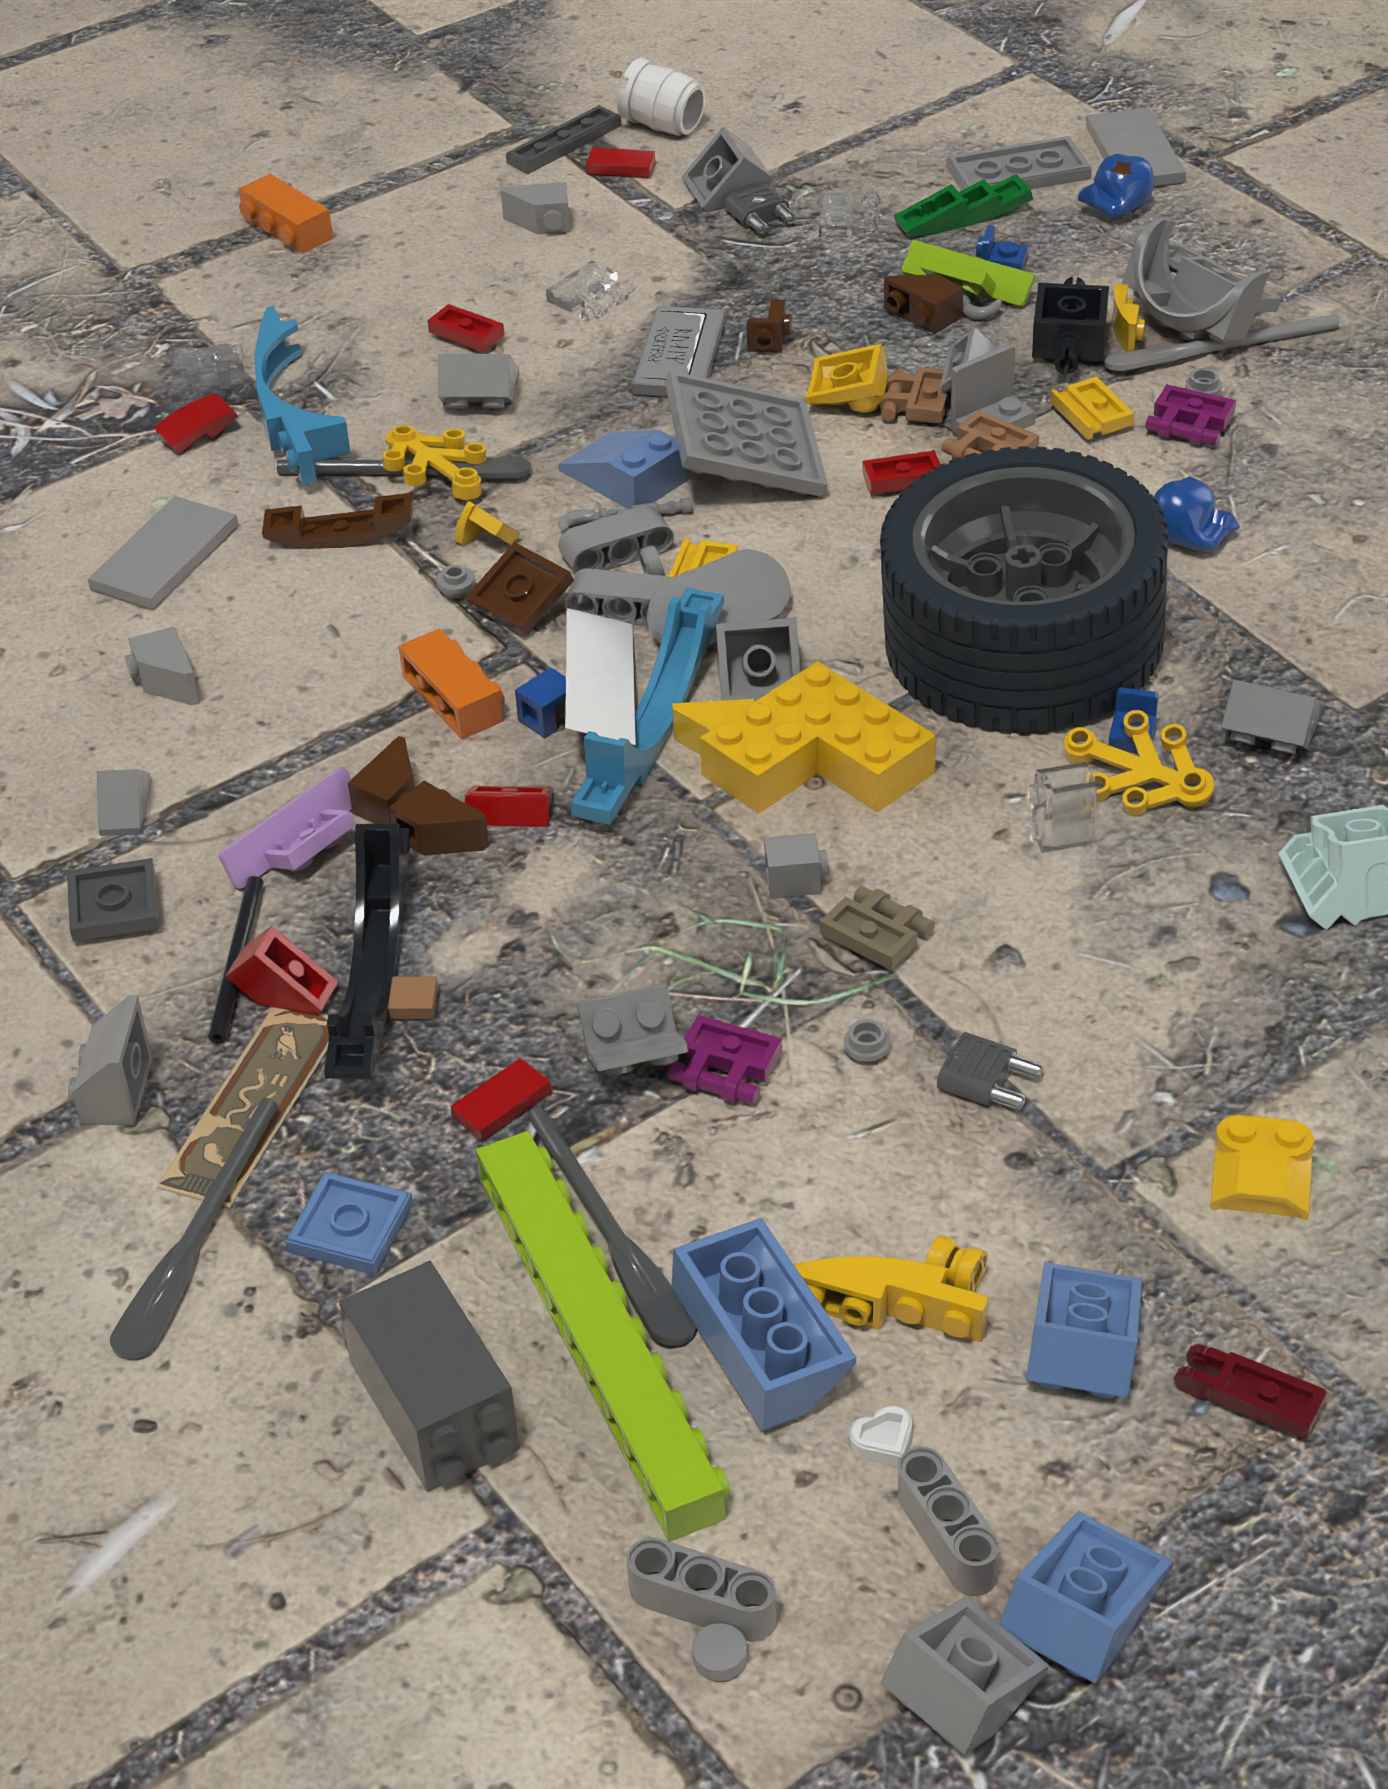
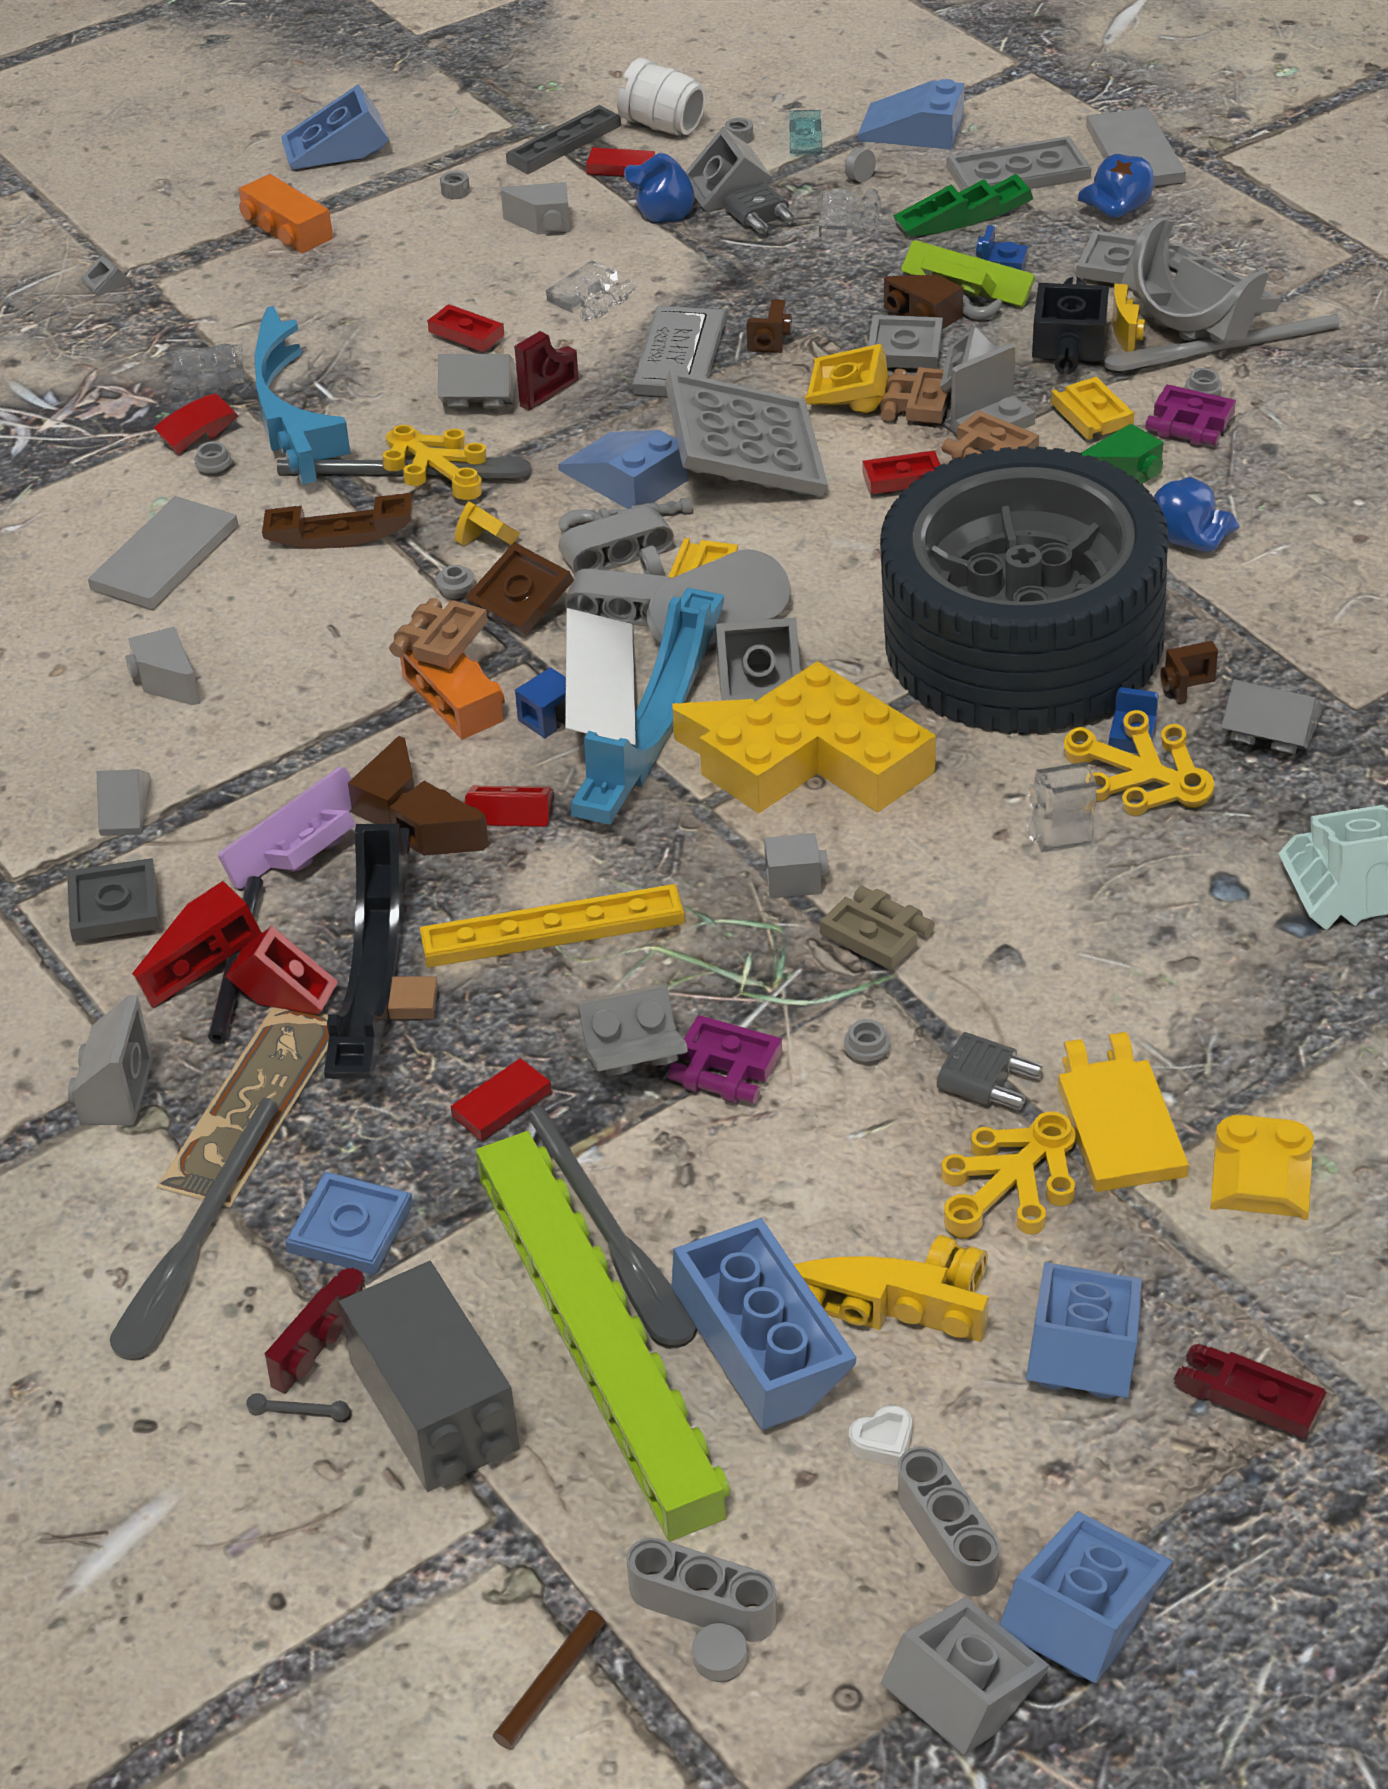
none -> light grey slope [81,255,132,296]
none -> red slope [132,881,262,1008]
none -> light grey plate [194,441,231,474]
none -> dark grey hinge [246,1393,350,1421]
none -> dark red hinge [265,1267,365,1394]
none -> medium blue slope [281,84,389,169]
none -> medium nougat plate [389,598,488,669]
none -> yellow tile [419,884,685,968]
none -> light grey axle [440,171,470,200]
none -> reddish brown bar [493,1610,605,1749]
none -> dark red tile [514,331,579,411]
none -> blue piece [624,153,694,223]
none -> light grey axle [725,117,753,144]
none -> clear light blue slope [789,110,822,154]
none -> light grey tile [845,147,876,183]
none -> medium blue slope [857,79,964,150]
none -> light grey plate [868,315,943,370]
none -> yellow plant [941,1111,1076,1239]
none -> yellow tile [1057,1032,1189,1192]
none -> light grey plate [1076,230,1138,284]
none -> green slope [1081,423,1164,484]
none -> reddish brown bracket [1160,641,1218,704]

